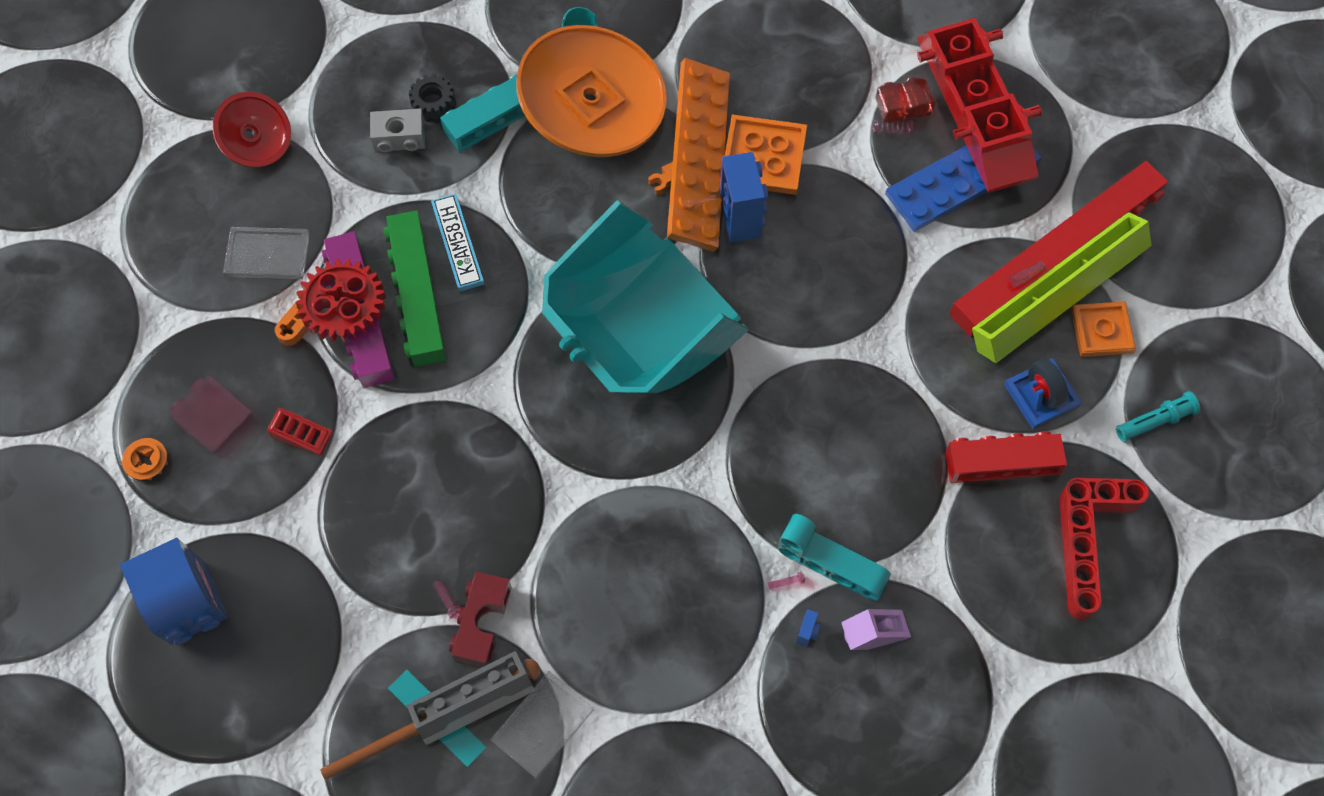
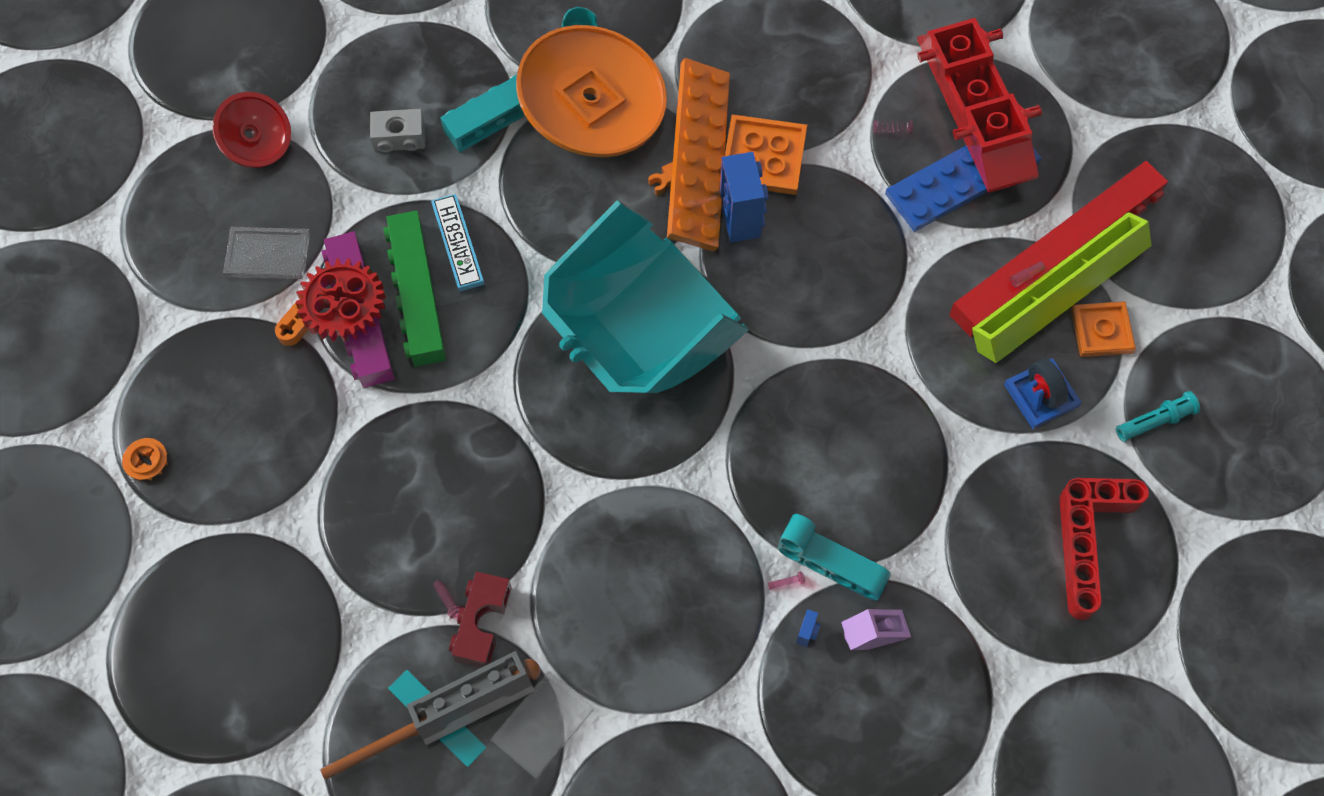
blue brick [119,538,228,645] -> none
clear pink plate [170,375,251,453] -> none
red slope [267,408,333,456] -> none
black tyre [409,74,456,123] -> none
clear red brick [875,78,935,123] -> none
red brick [945,432,1067,483] -> none

